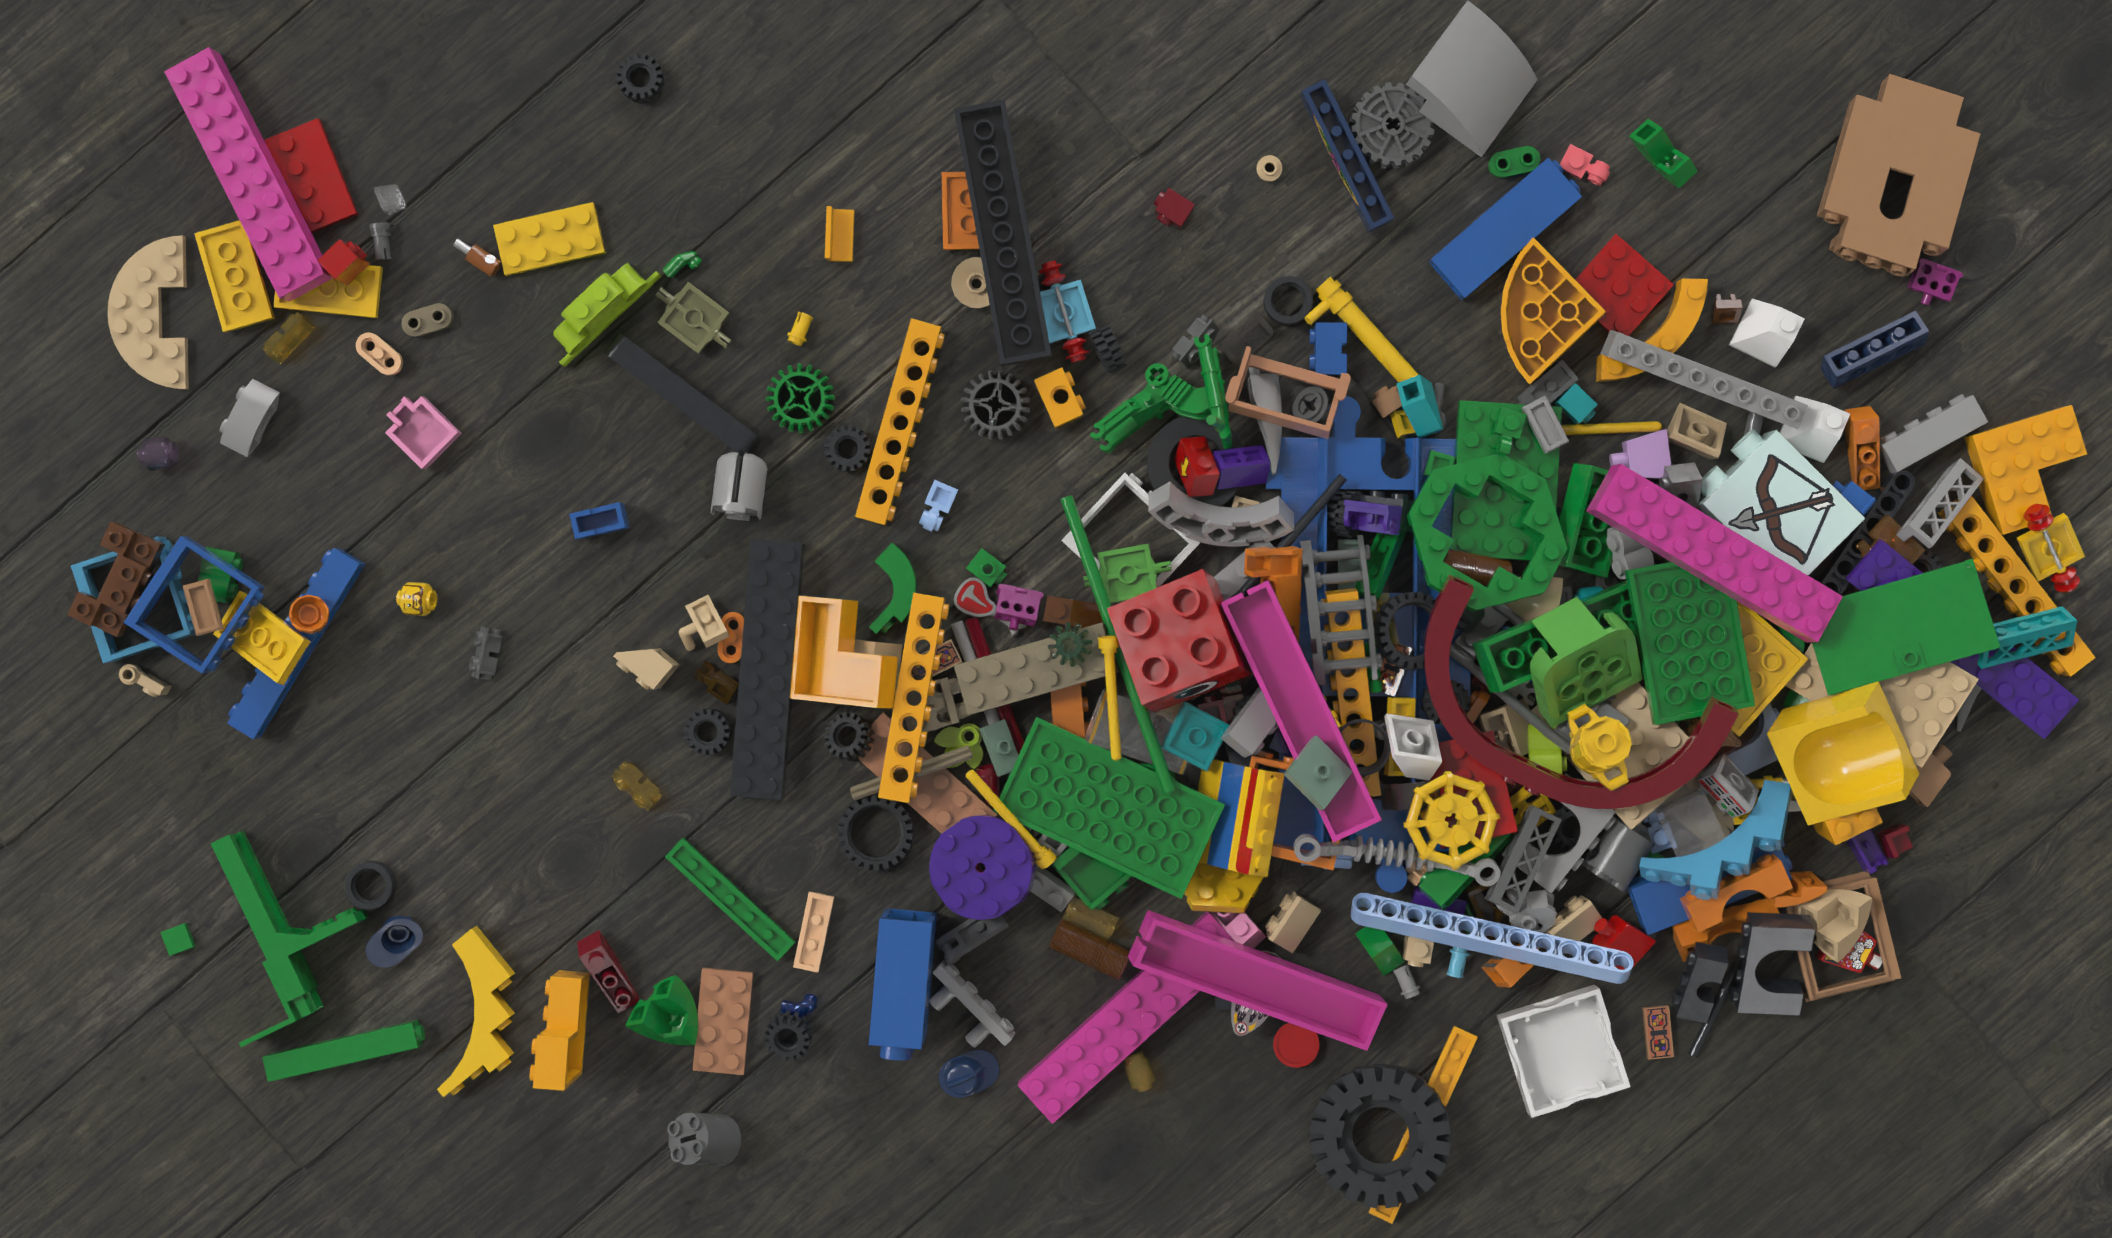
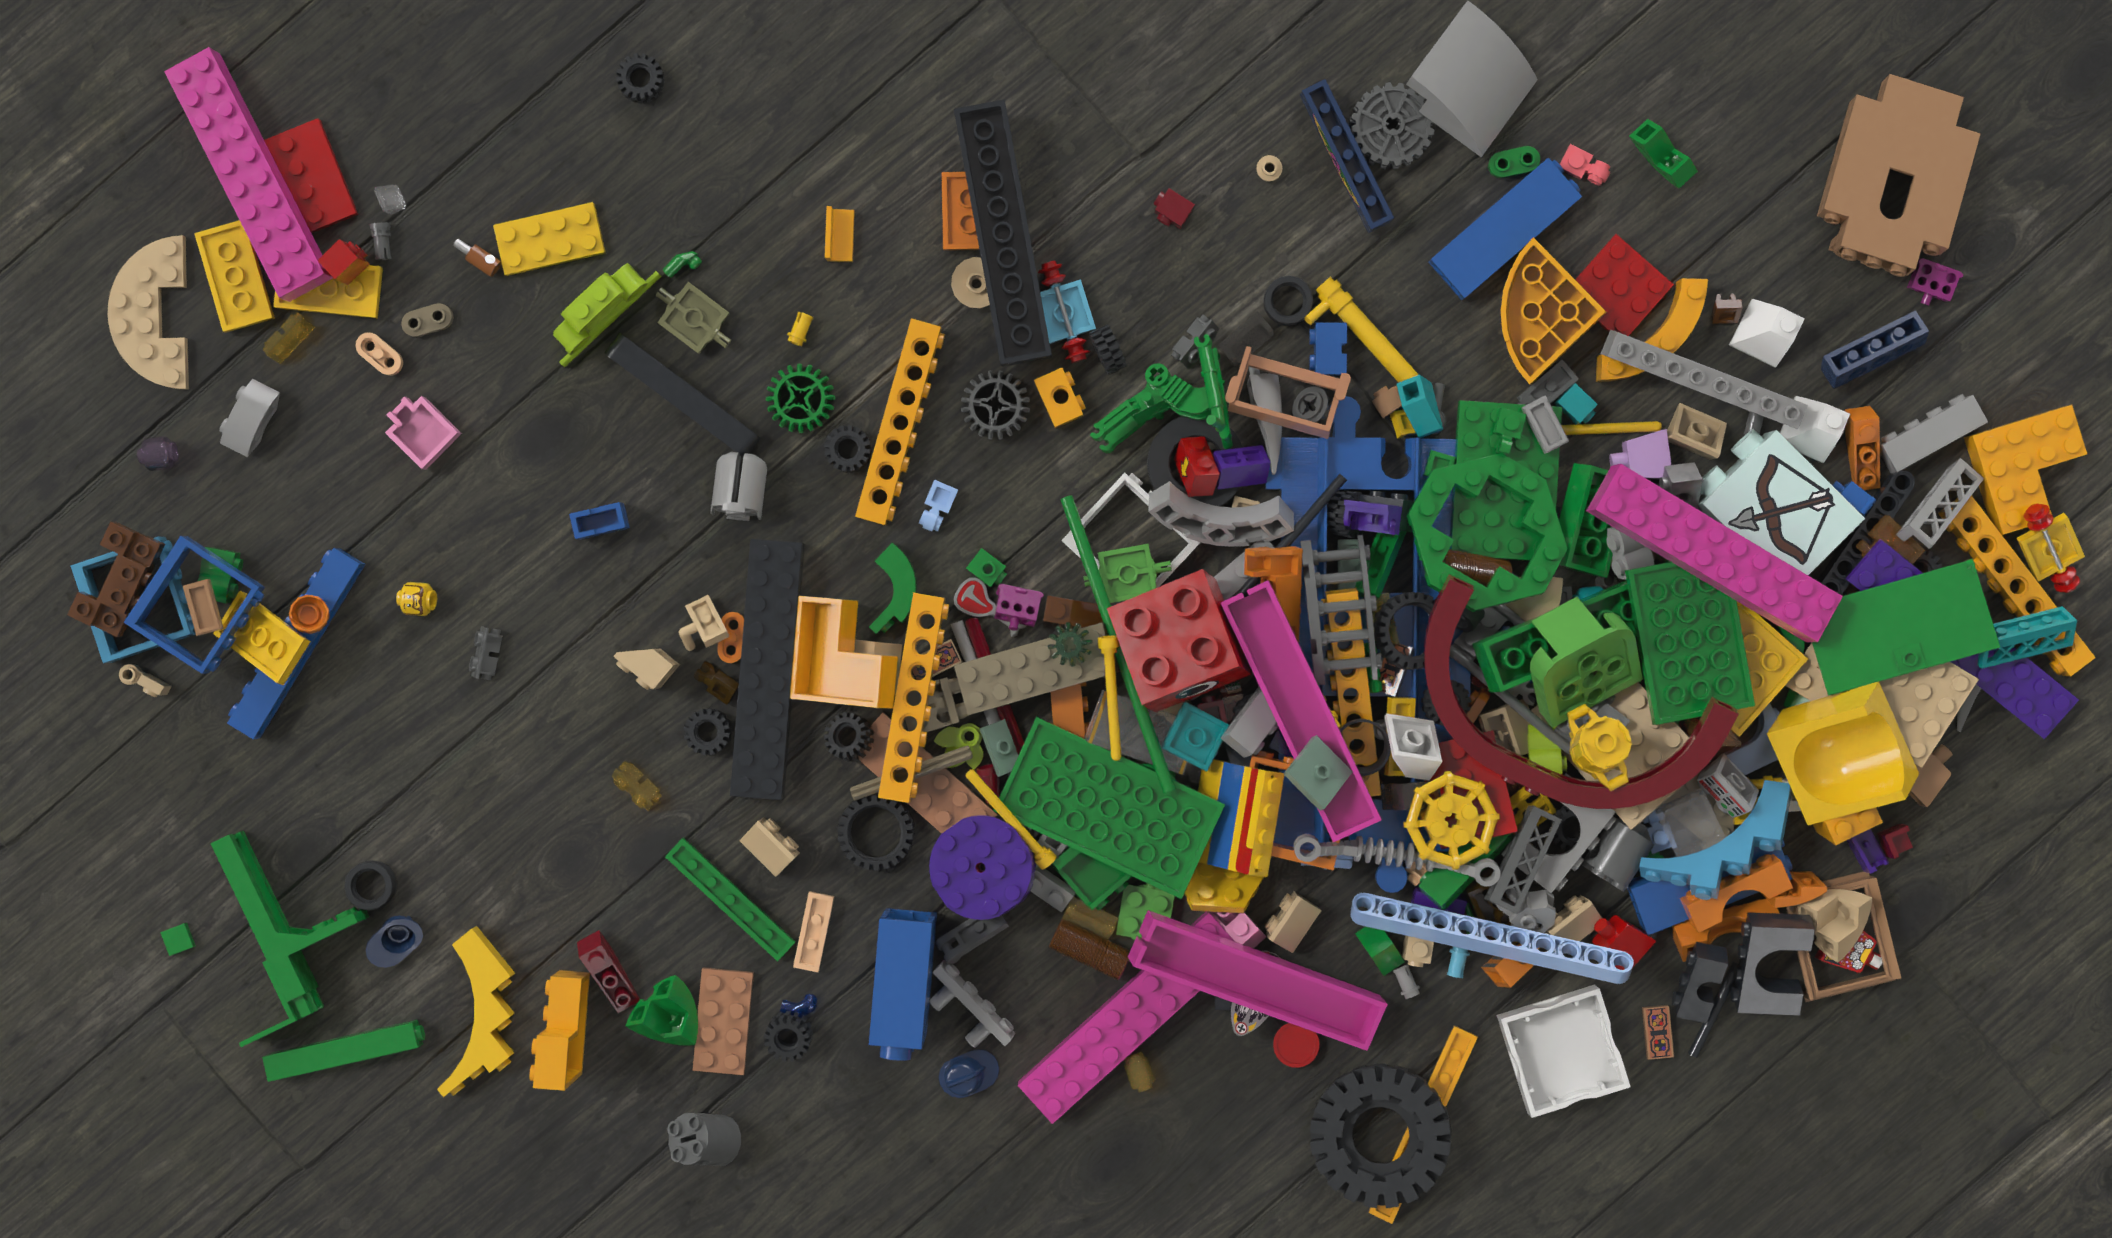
none -> tan slope [740,817,800,877]
none -> bright green plate [1116,883,1175,940]

